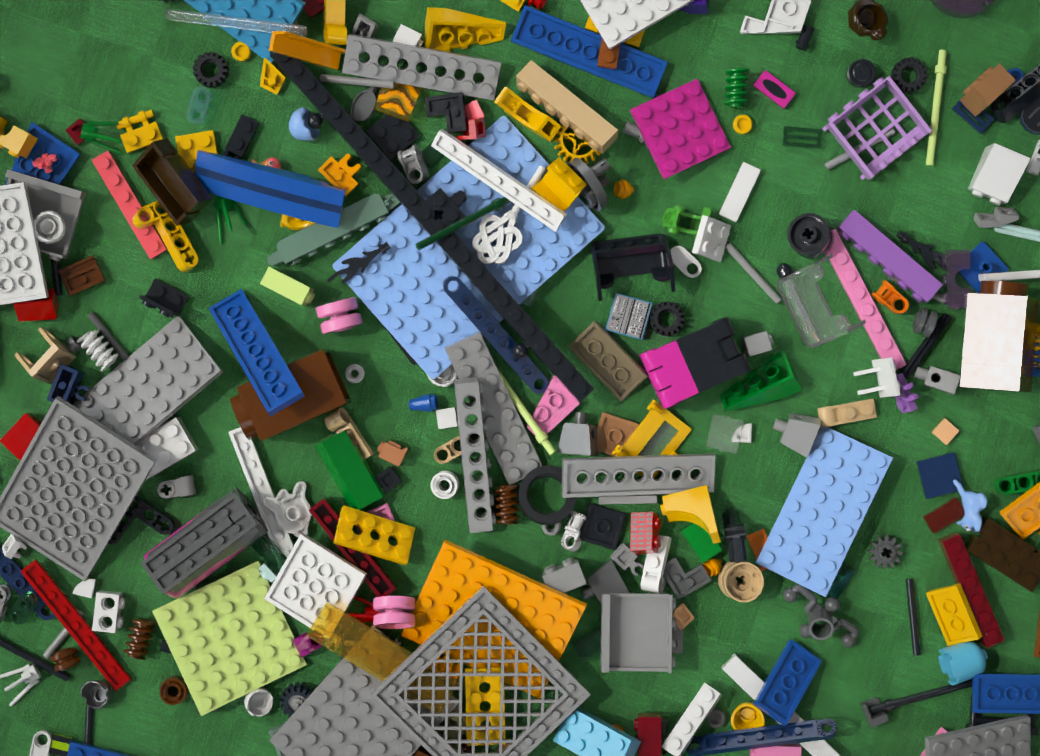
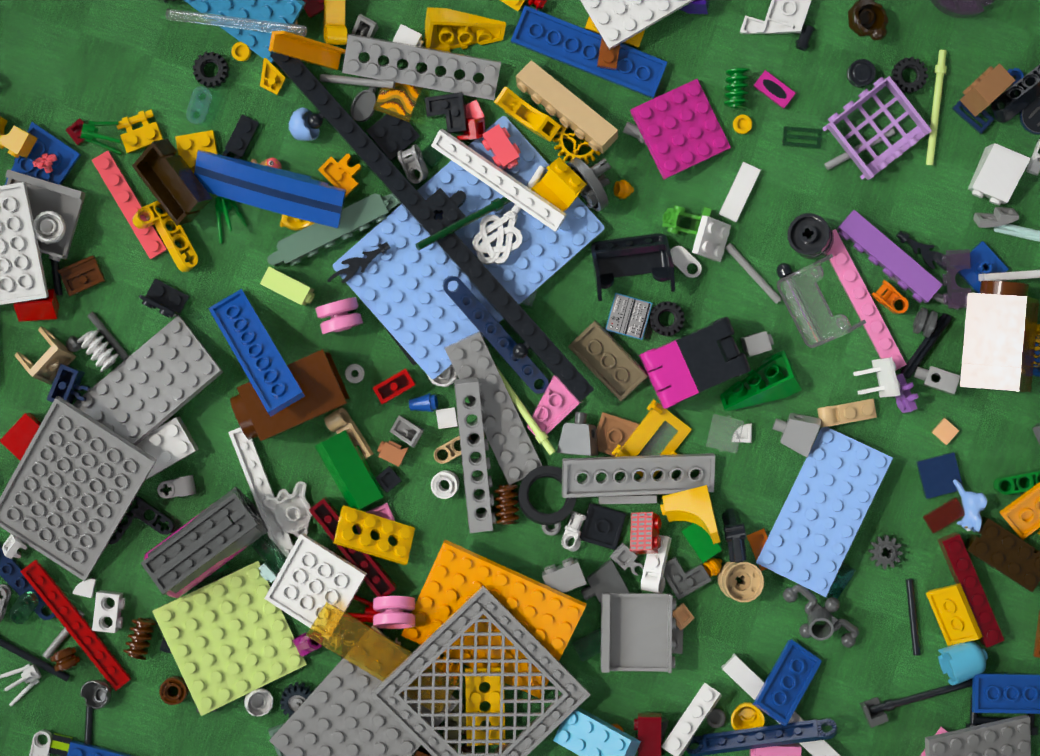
none -> red brick [373,368,416,404]
none -> light grey slope [389,415,425,448]
none -> coral brick [481,124,521,170]

